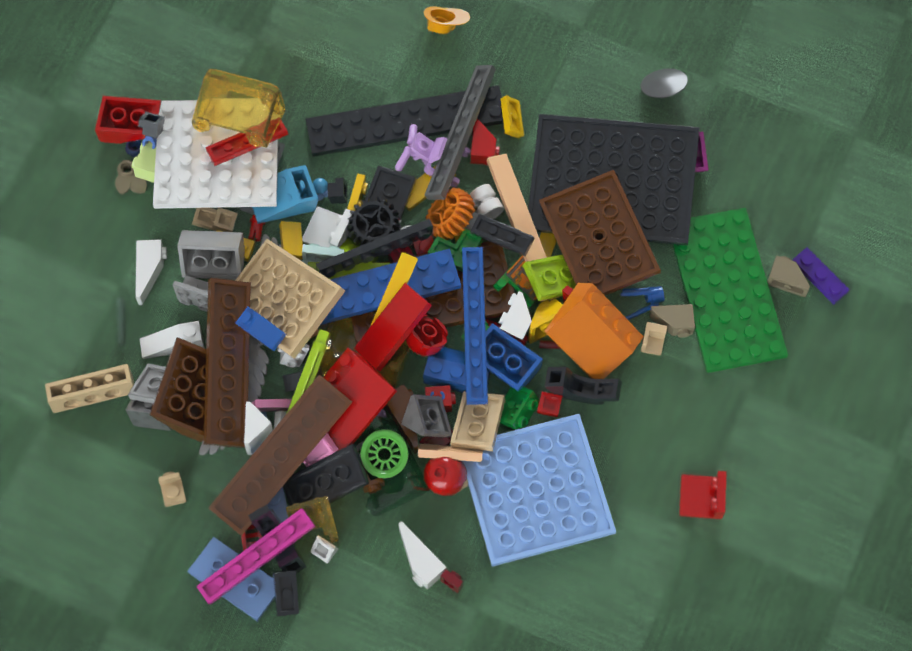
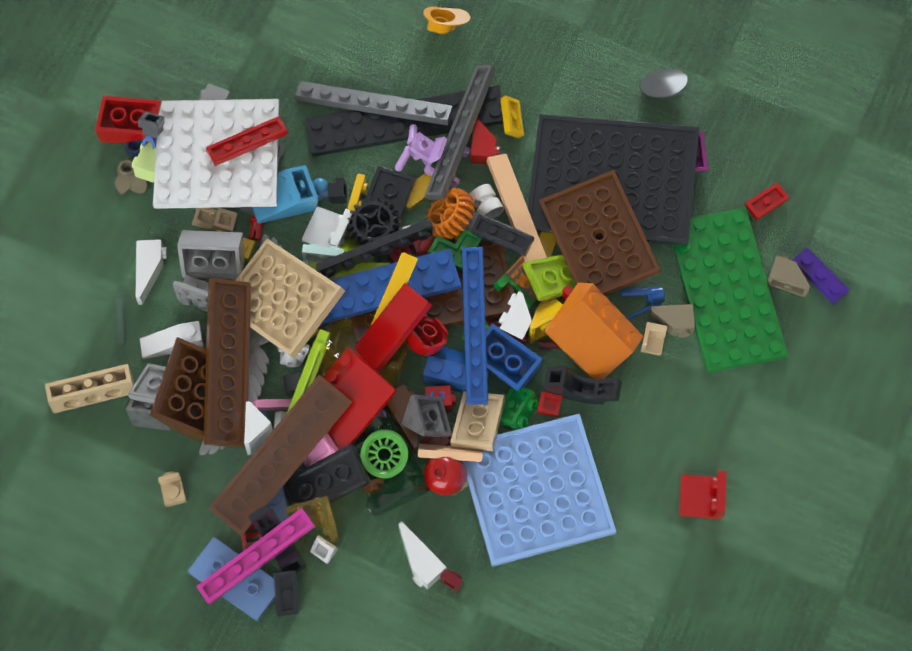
clear yellow windscreen [191,69,286,148] -> none
blue slope [236,307,287,351] -> none
yellow tile [280,221,303,260] -> none
none -> plate [295,81,453,125]
none -> red plate [744,182,790,221]

